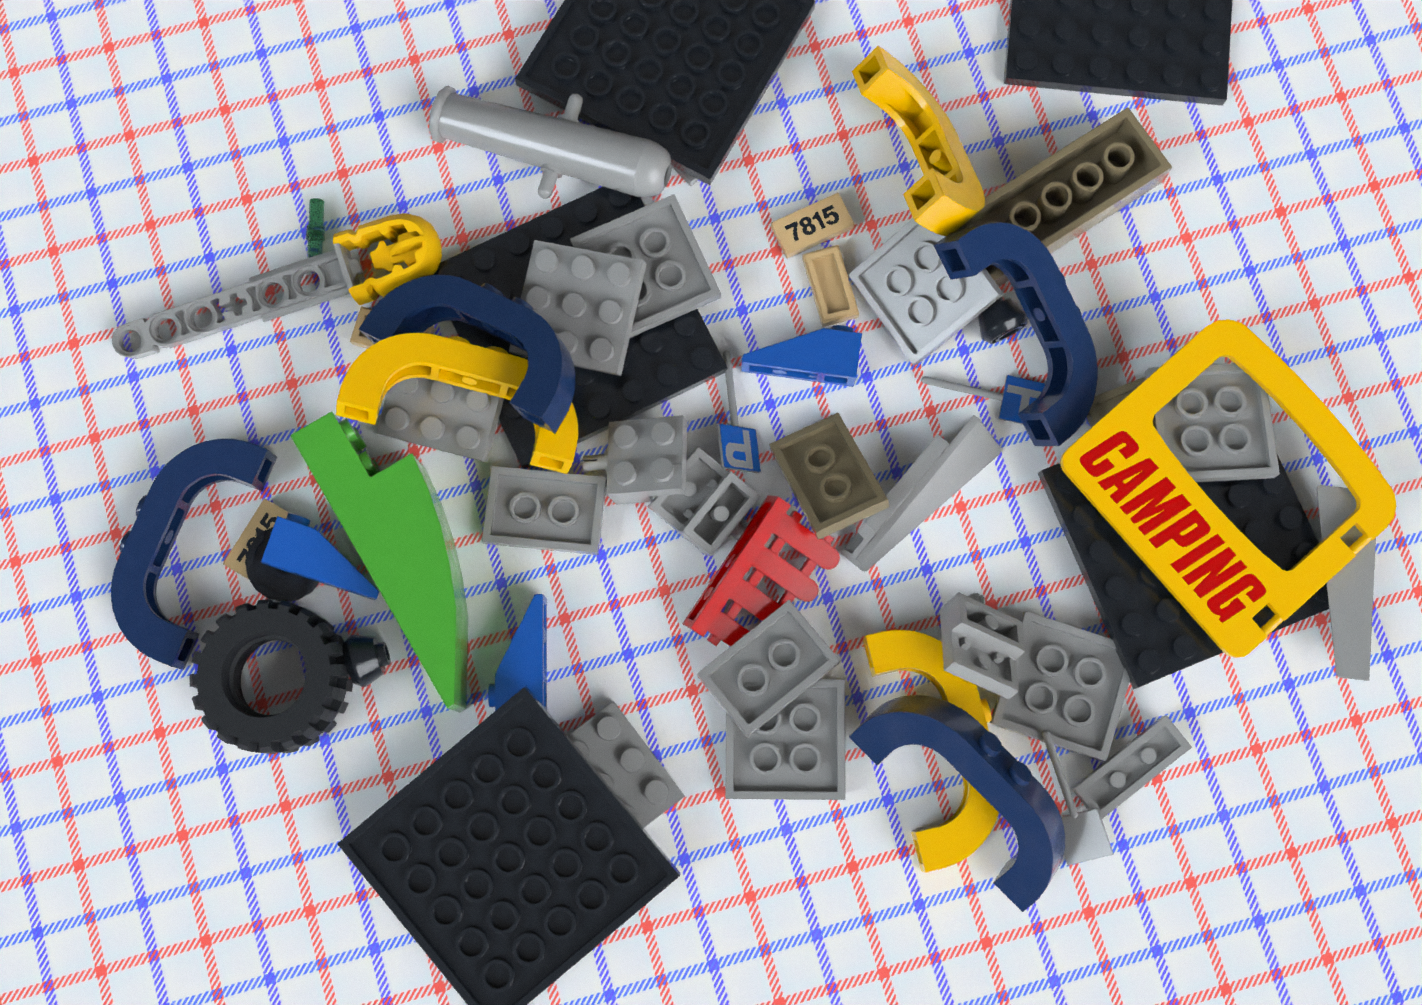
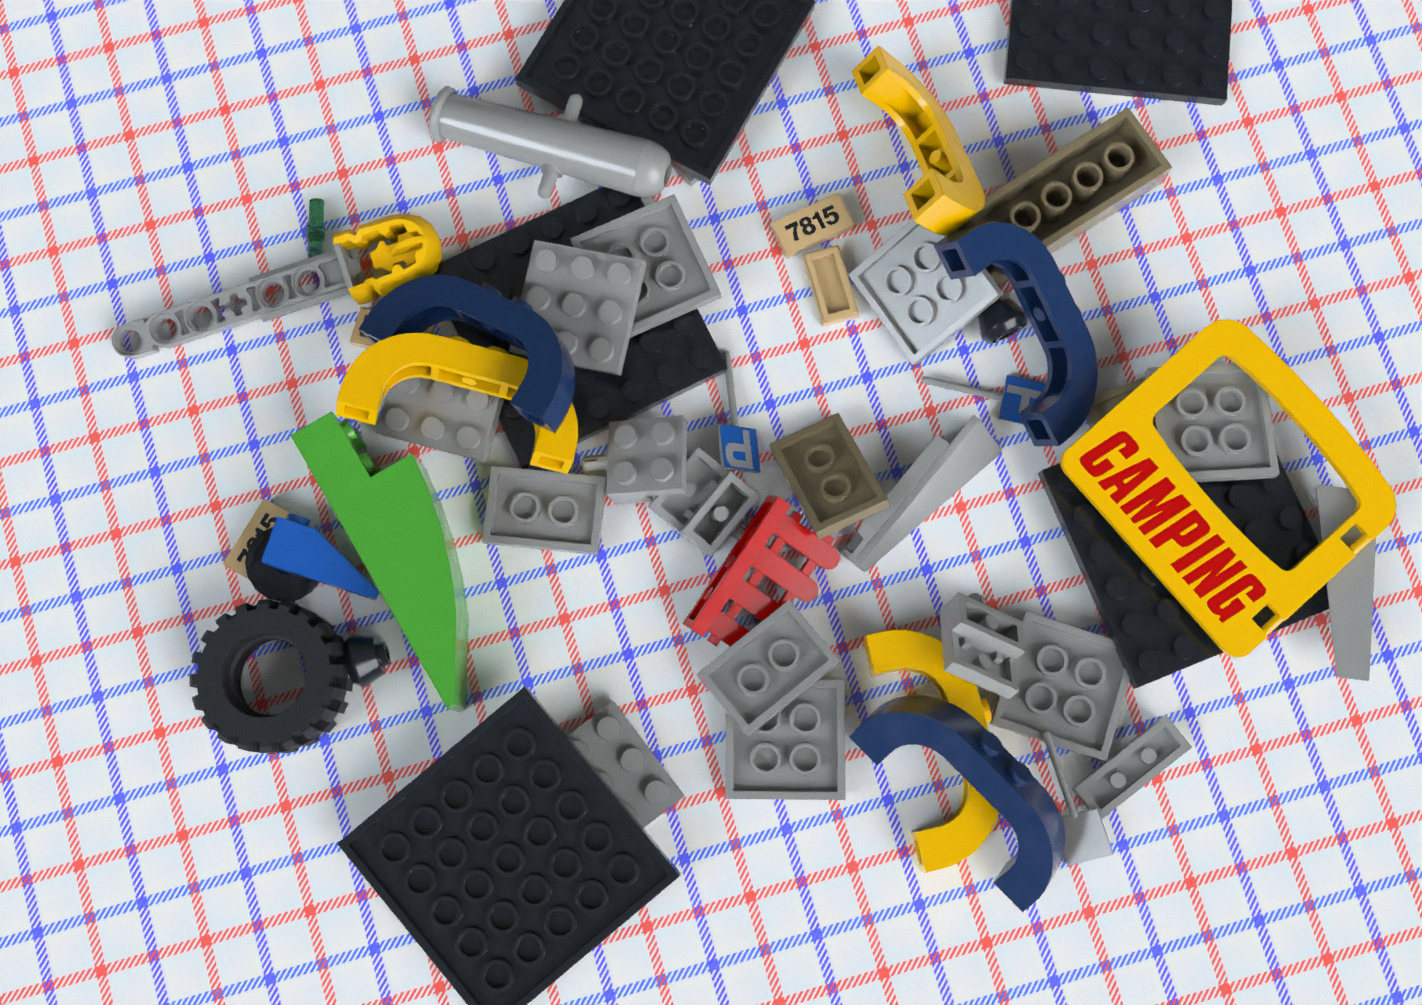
dark blue arch [111,439,277,670] -> none
blue slope [488,594,547,711] -> none
blue slope [741,325,862,387] -> none

